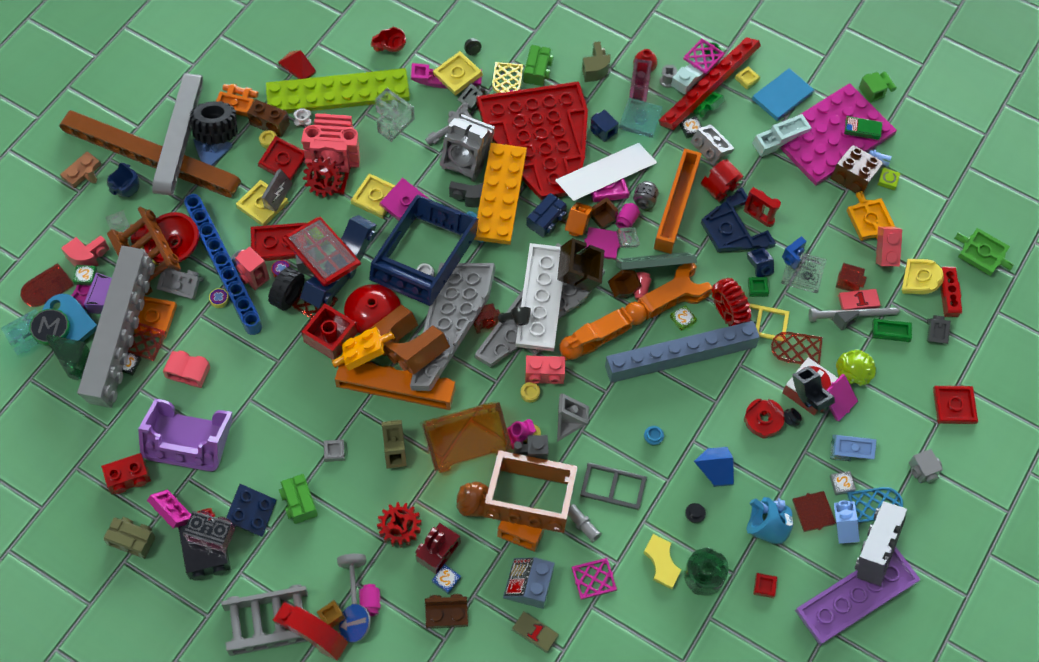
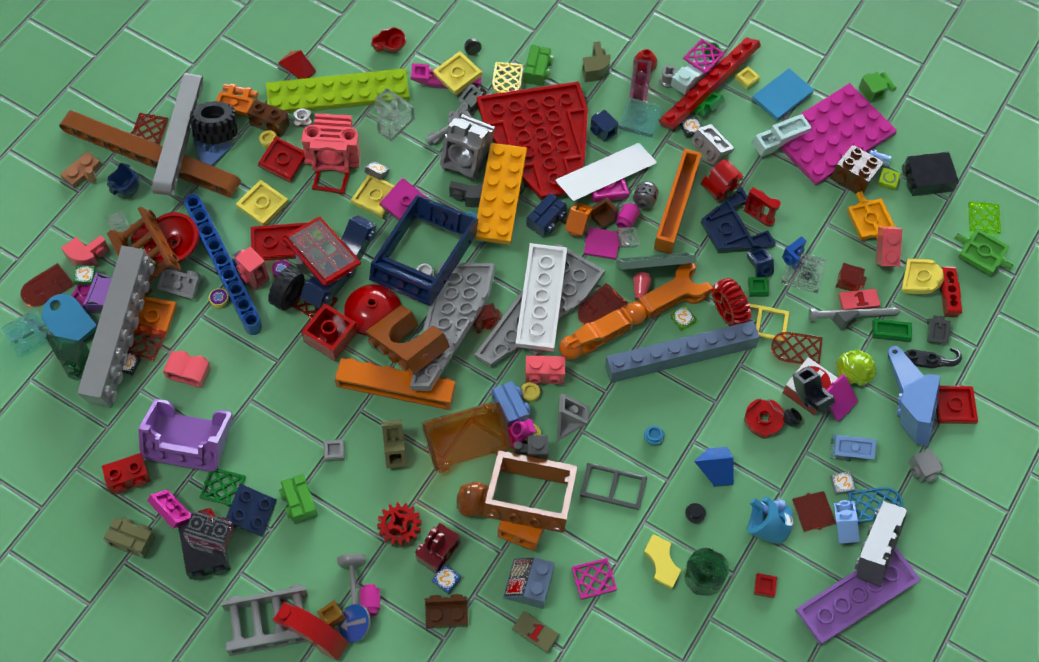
black tile [29,309,70,346] -> none
flat silver slope [262,169,292,211] -> none
red gear [303,156,343,197] -> none
light orange plate [332,327,395,371] -> none
pearl dark grey bar [498,307,531,326] -> none
dark brown piece [557,238,605,292] -> none
light grey pin [568,504,601,543] -> none
reddish brown panel [608,269,641,298] -> none
green tile [844,116,882,140] -> none
none -> clear red window [132,113,168,145]
none -> green window [200,469,246,506]
none -> flat silver tile [364,161,390,180]
none -> medium blue brick [491,381,531,428]
none -> clear red window [577,283,628,325]
none -> medium blue slope [888,346,962,446]
none -> black brick [902,152,959,196]
none -> clear neon green window [968,201,1001,234]

